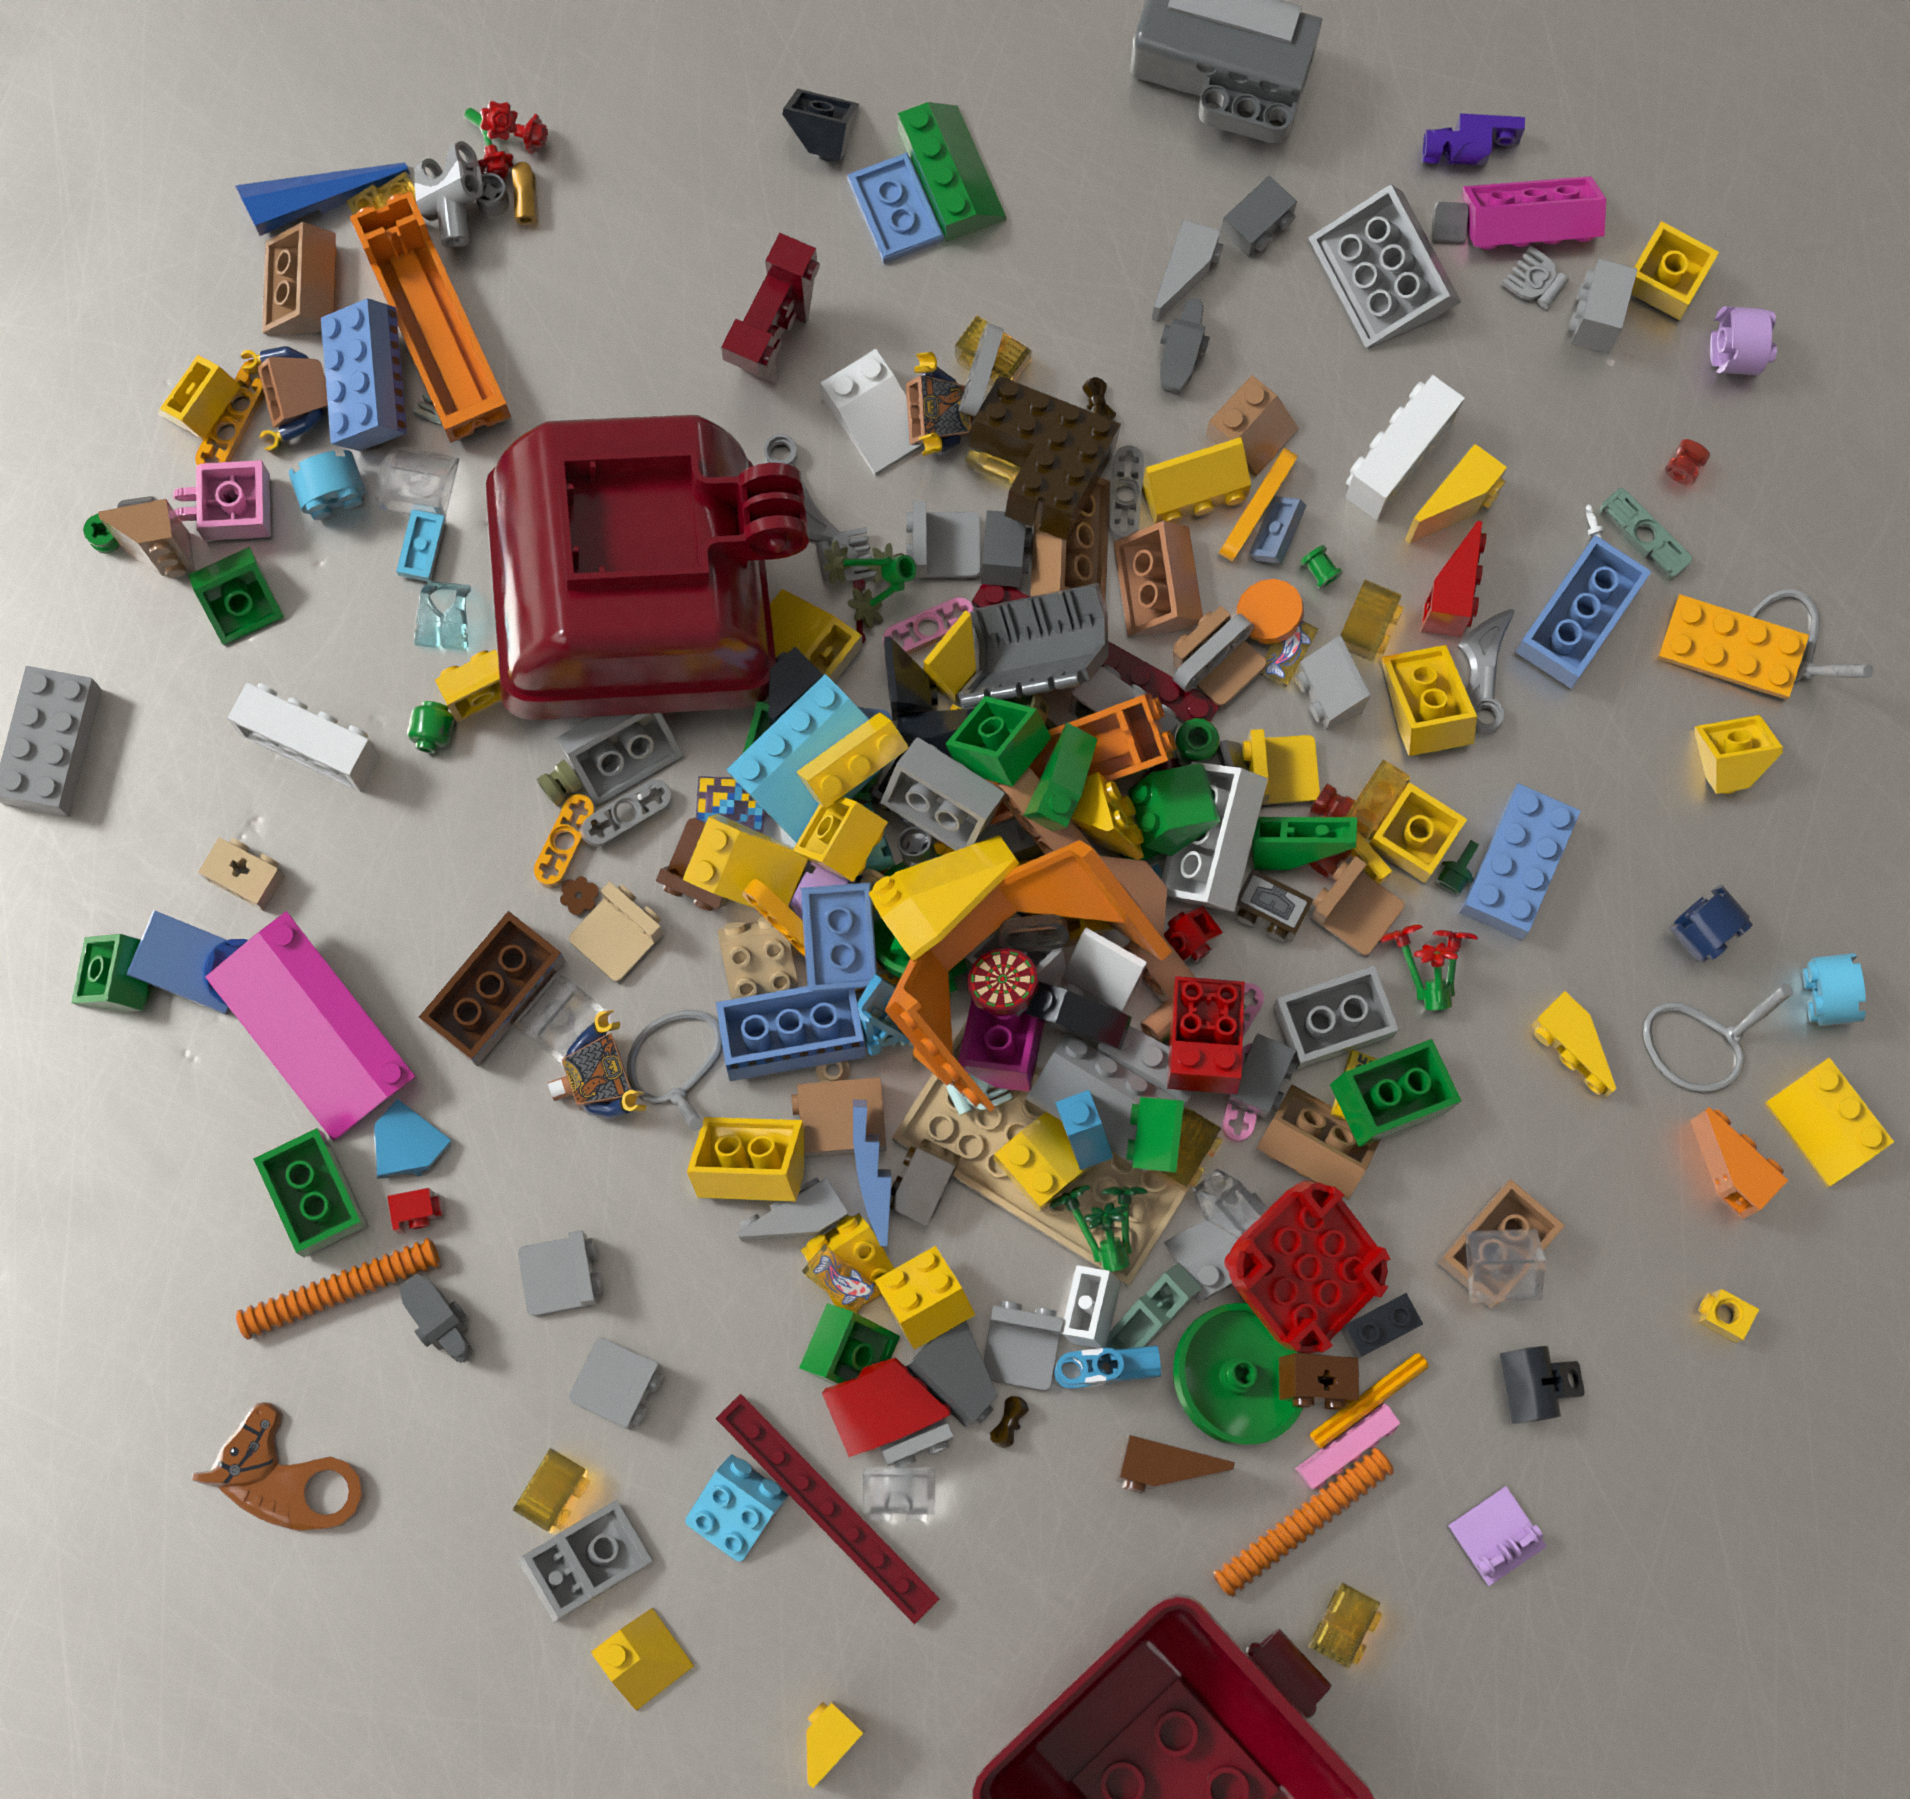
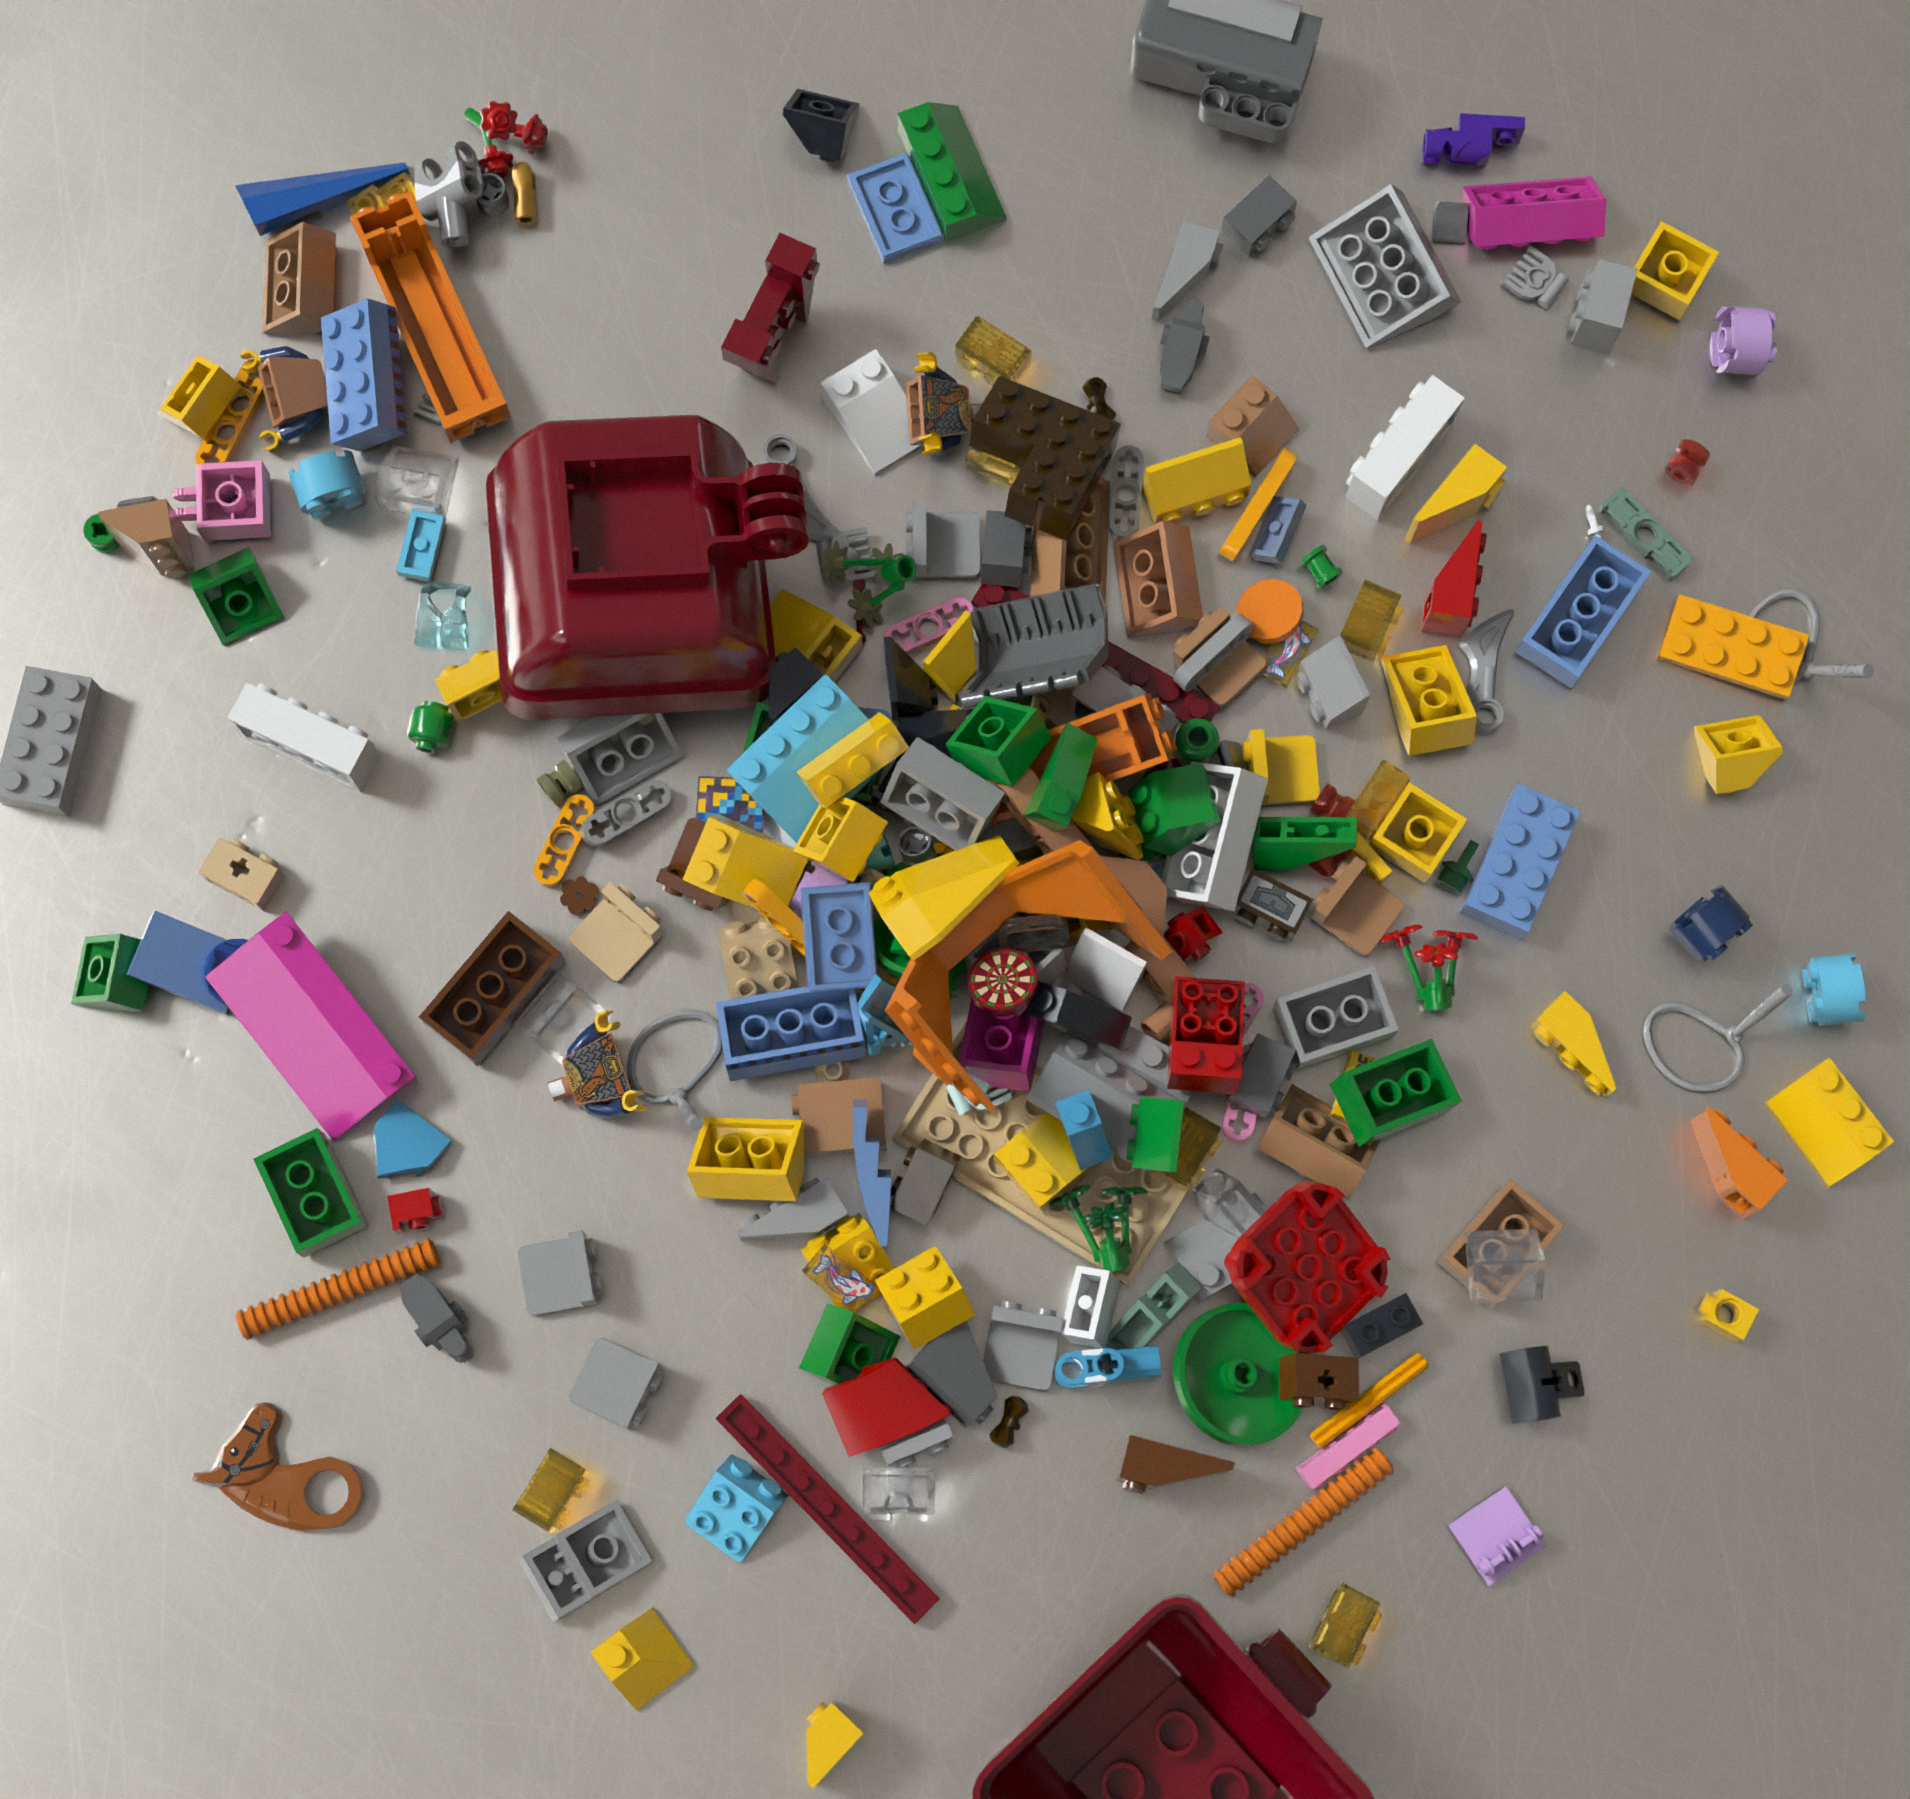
light grey beam [959,323,1004,417] -> none

